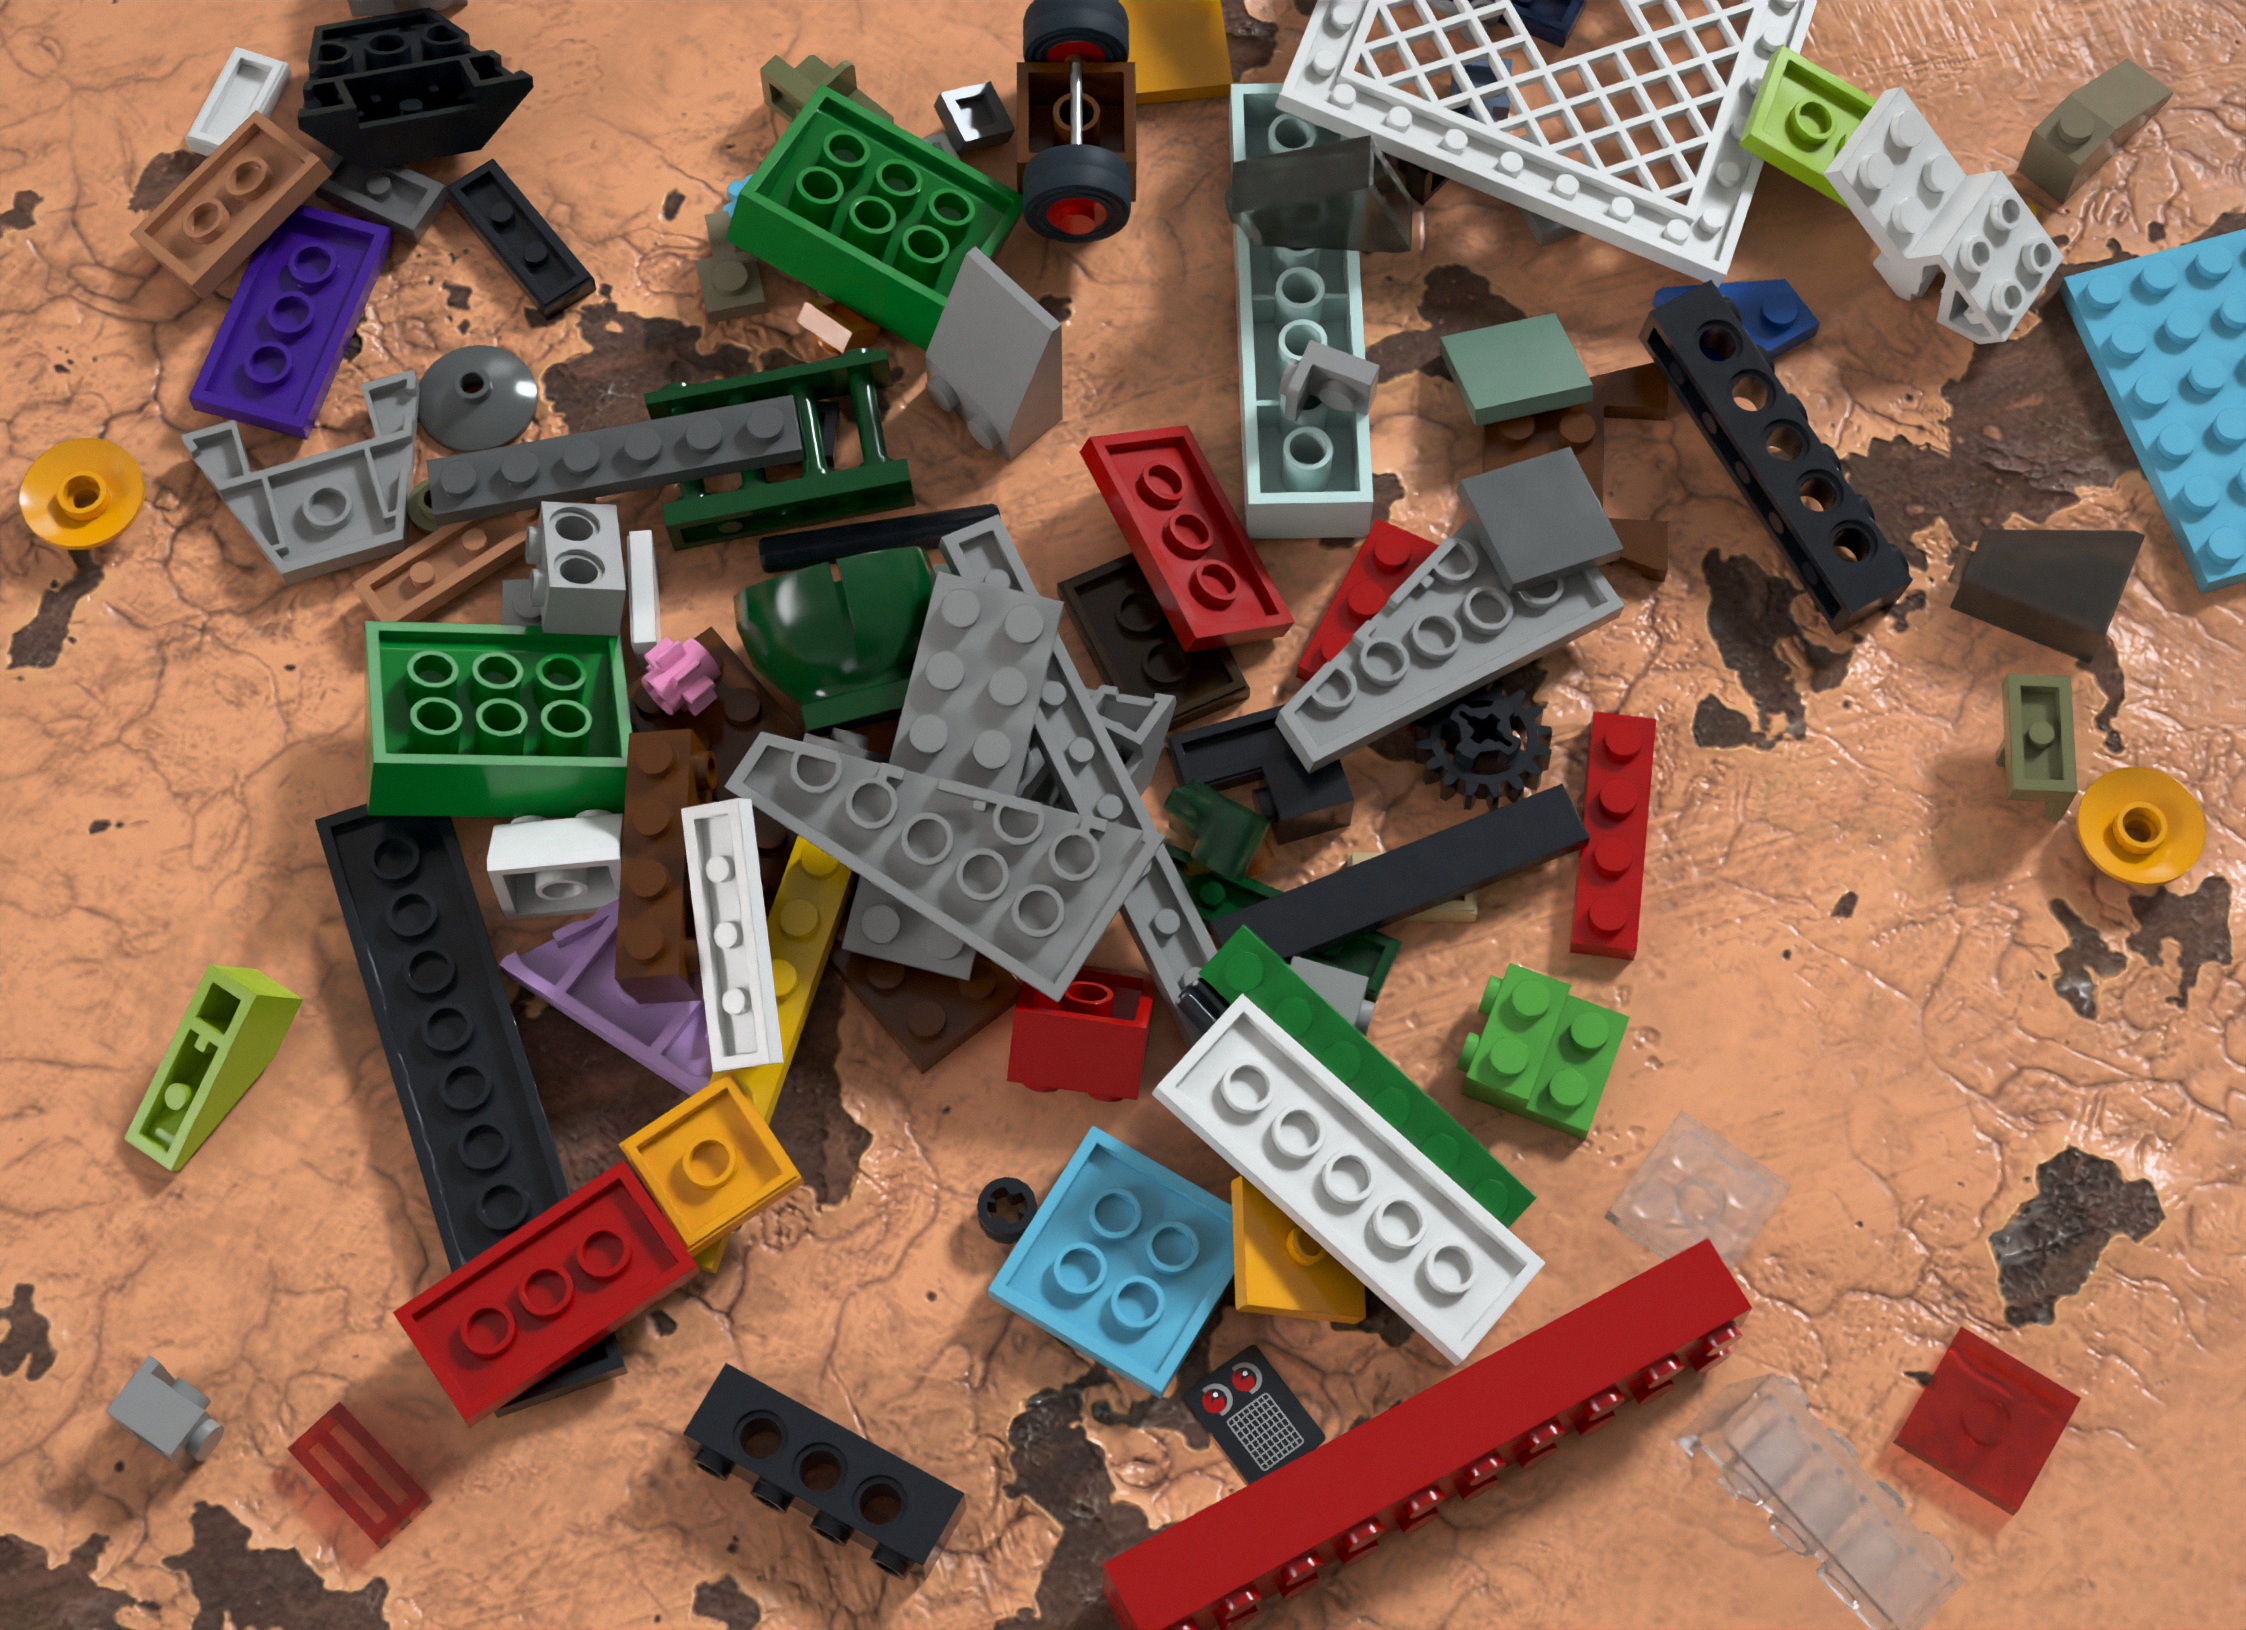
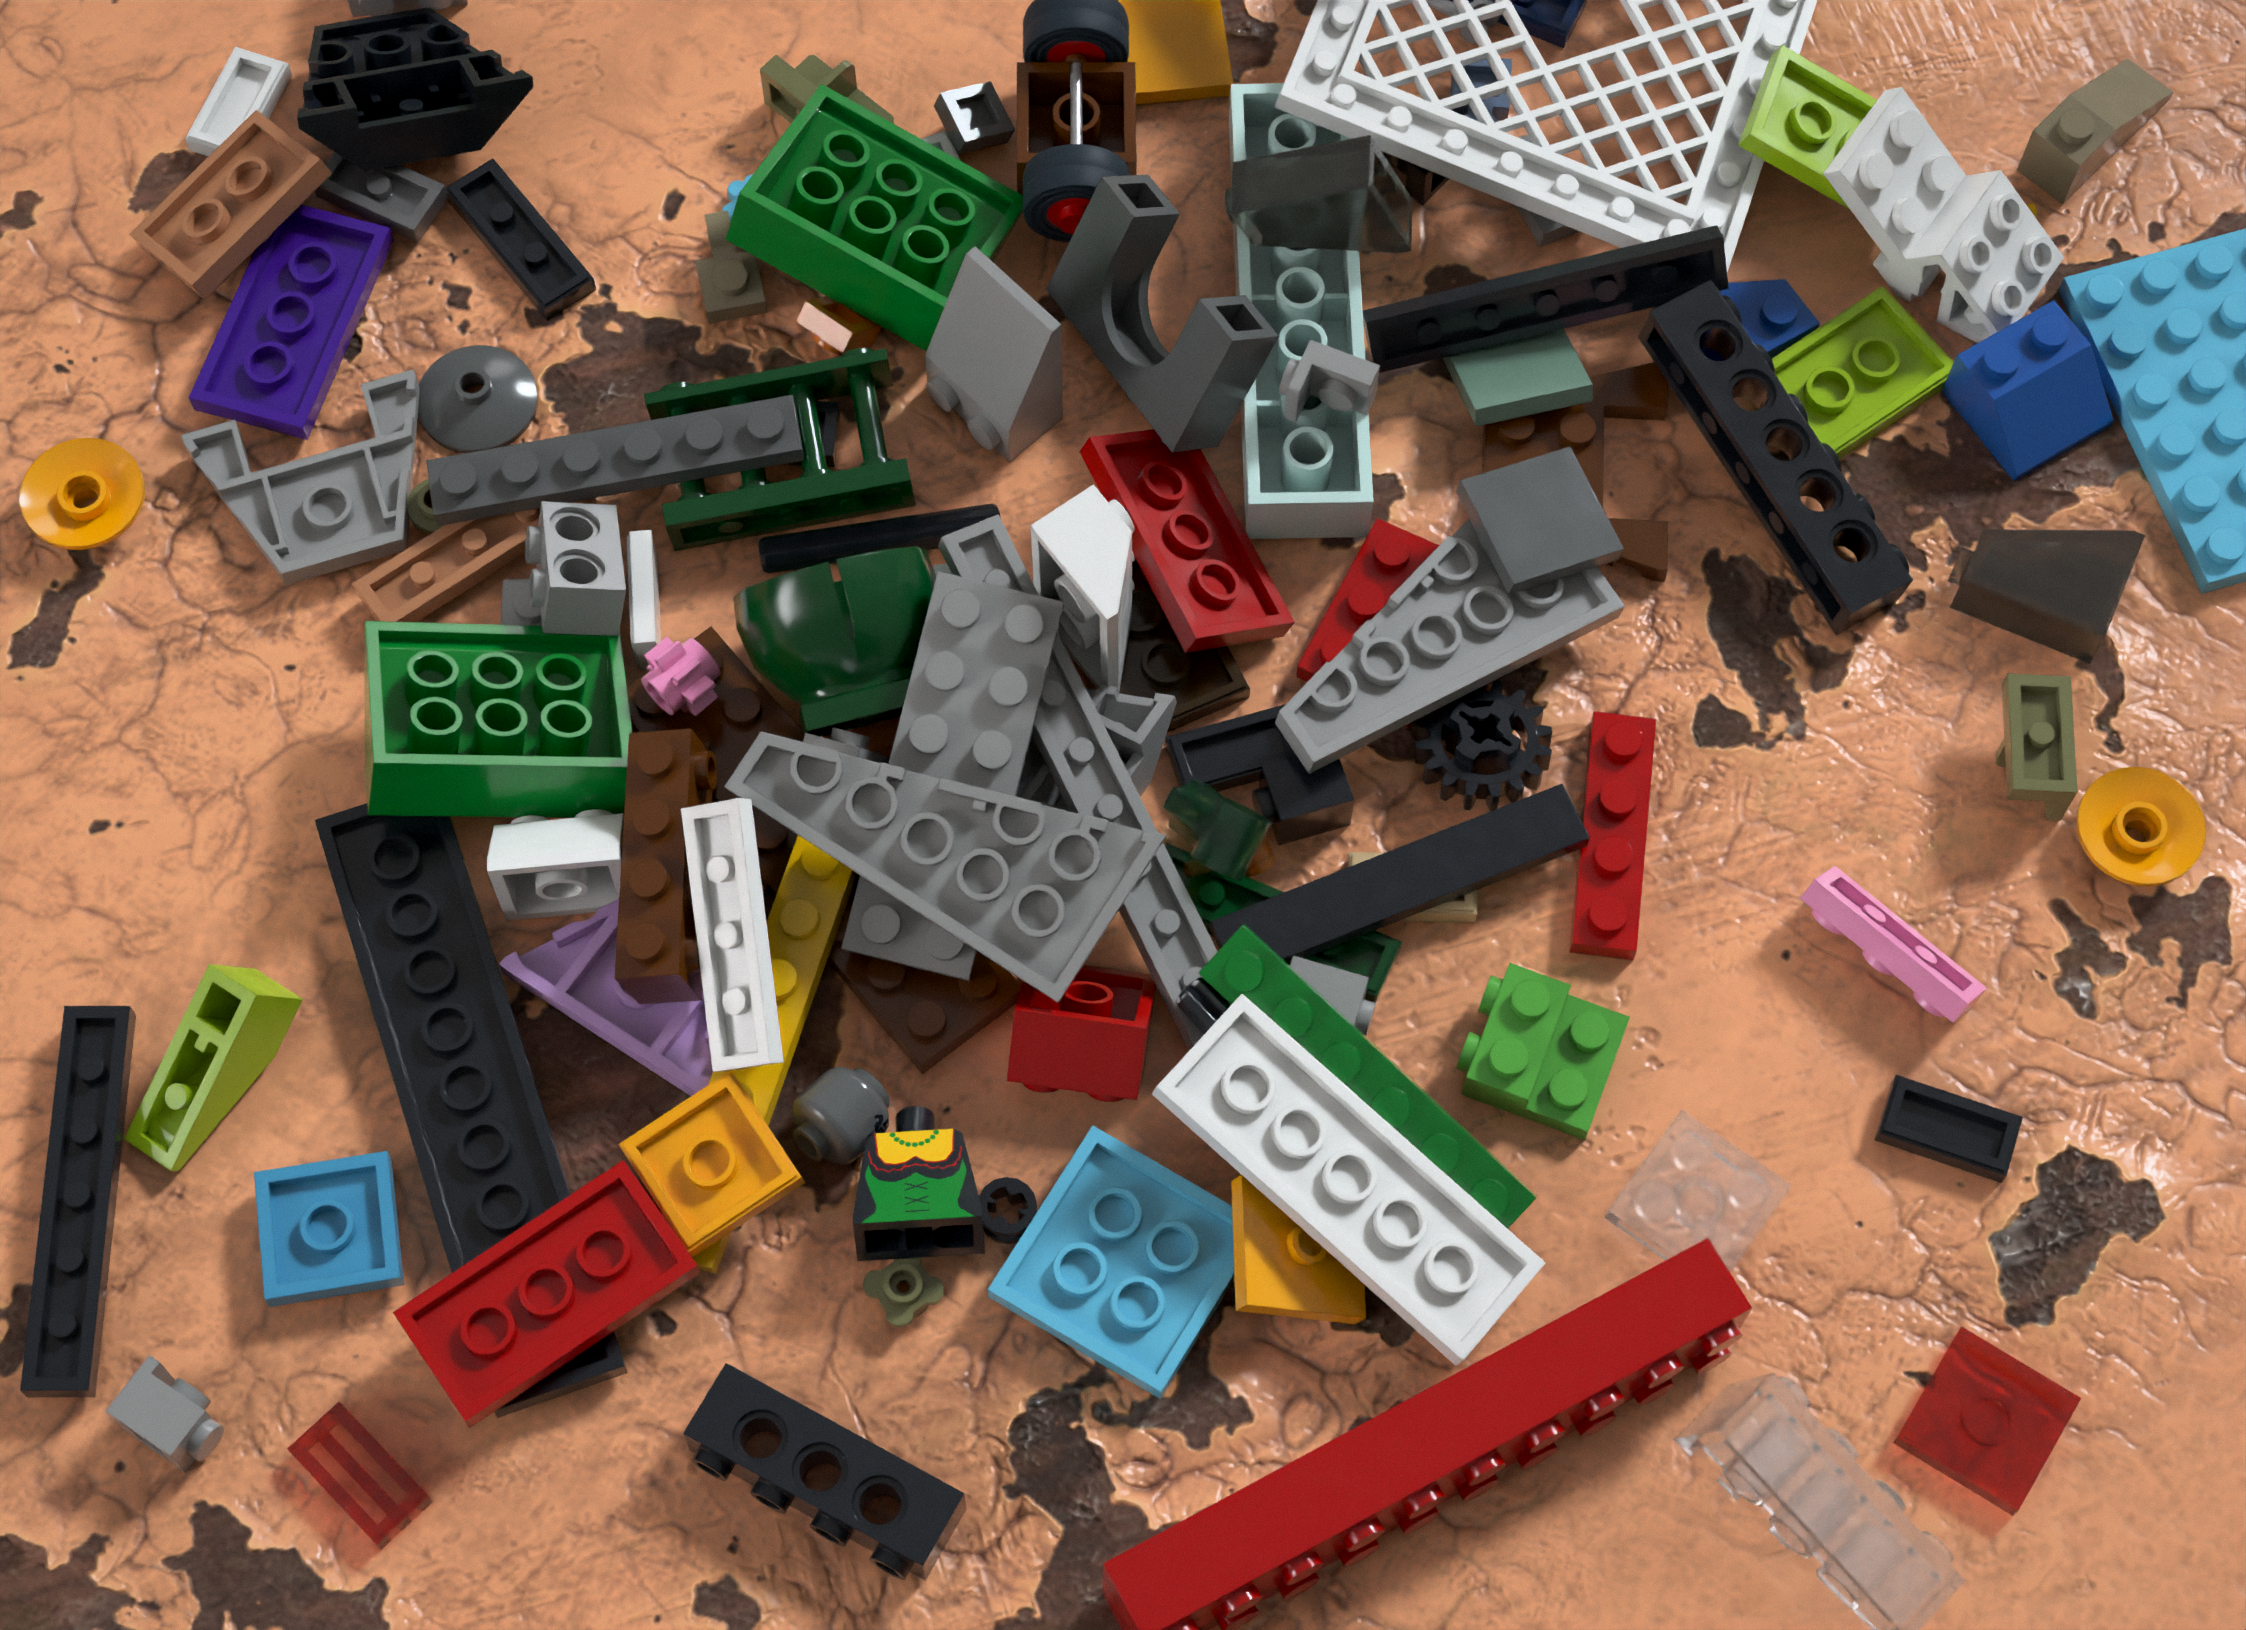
black sticker [1184,1345,1326,1485] -> none
none -> black plate [20,1006,136,1397]
none -> dark azure plate [254,1151,404,1307]
none -> dark grey head [791,1067,890,1165]
none -> torso [853,1106,985,1261]
none -> olive plate [863,1258,944,1327]
none -> white slope [1030,484,1135,691]
none -> dark grey arch [1046,174,1279,452]
none -> black plate [1363,225,1729,373]
none -> lime tile [1772,286,1954,459]
none -> bright pink plate [1800,866,1987,1023]
none -> black tile [1874,1075,2023,1183]
none -> blue slope [1942,300,2114,482]

